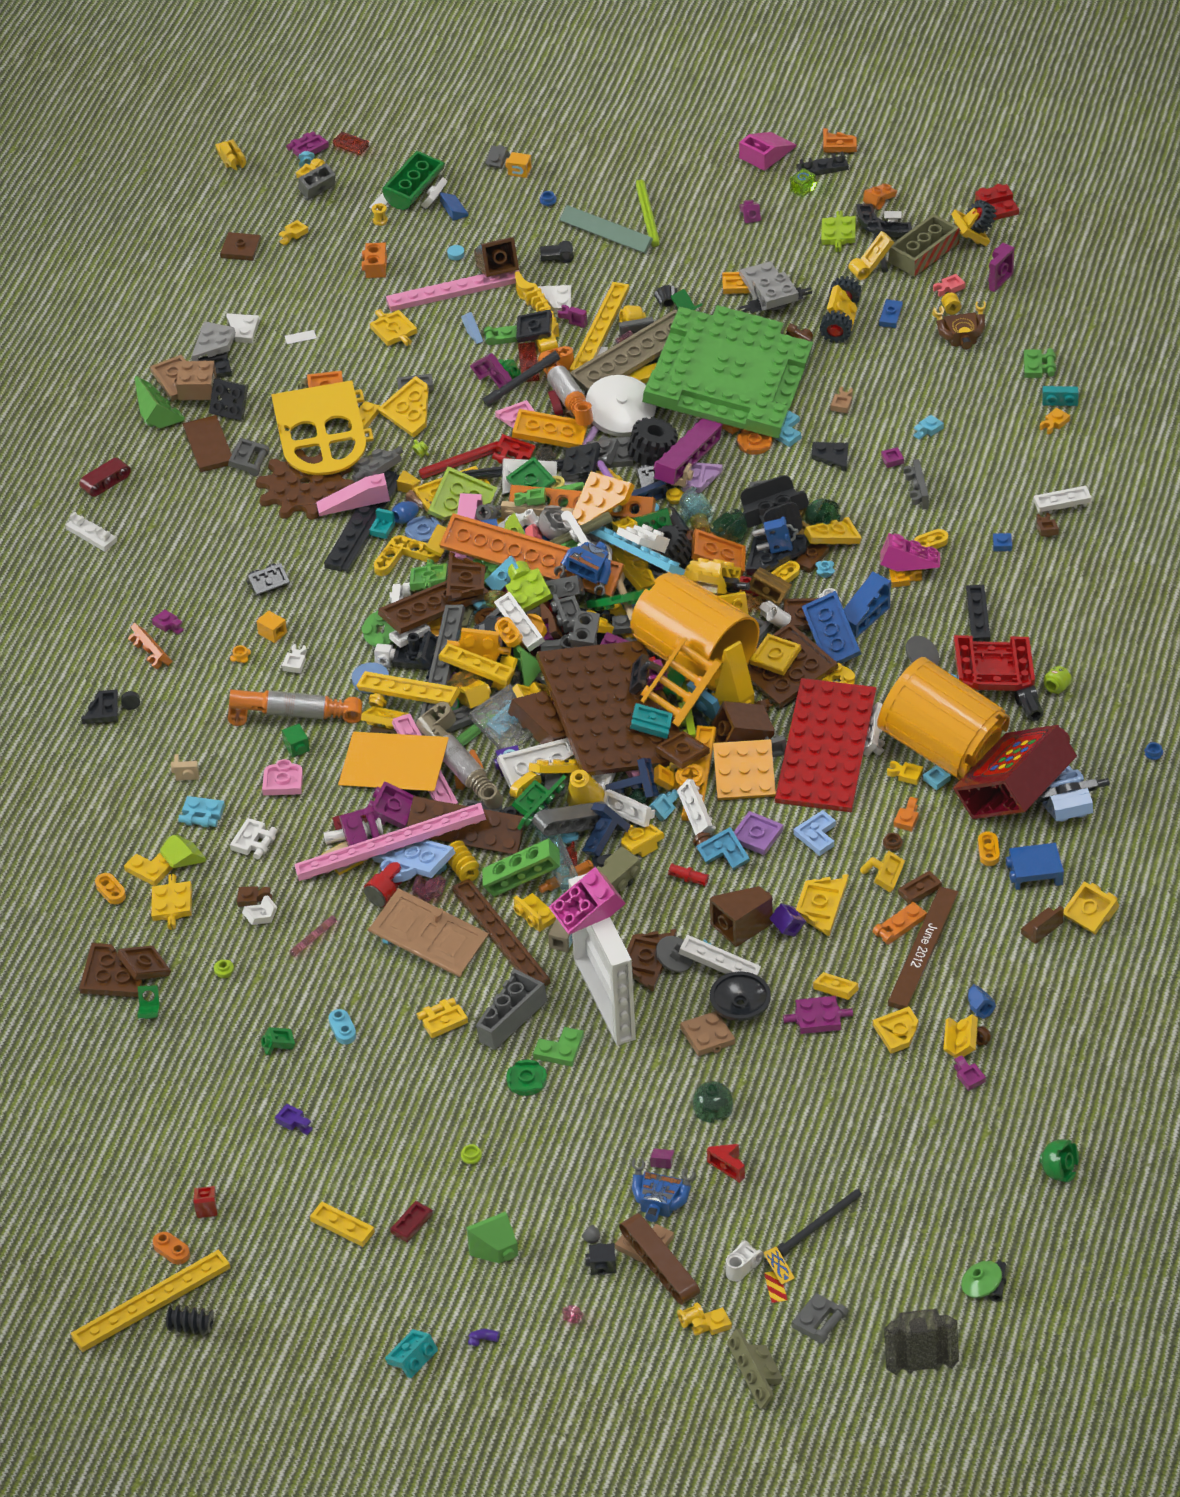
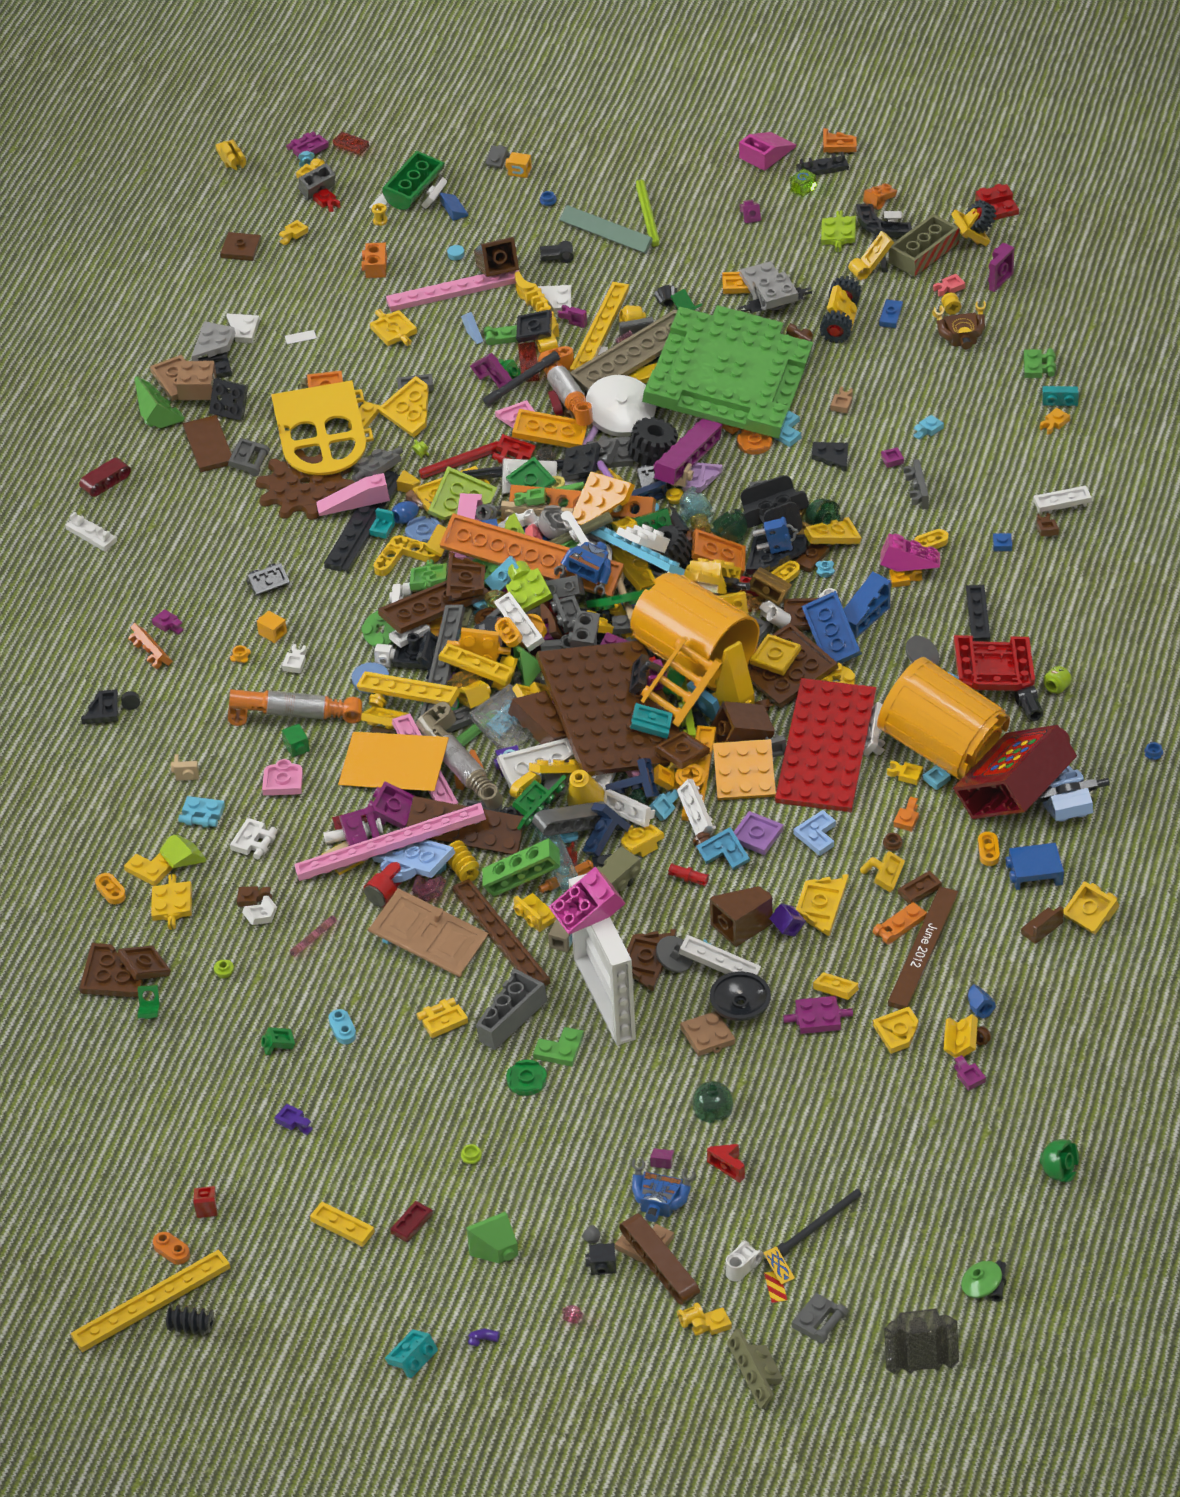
none -> red plate [313,188,341,212]

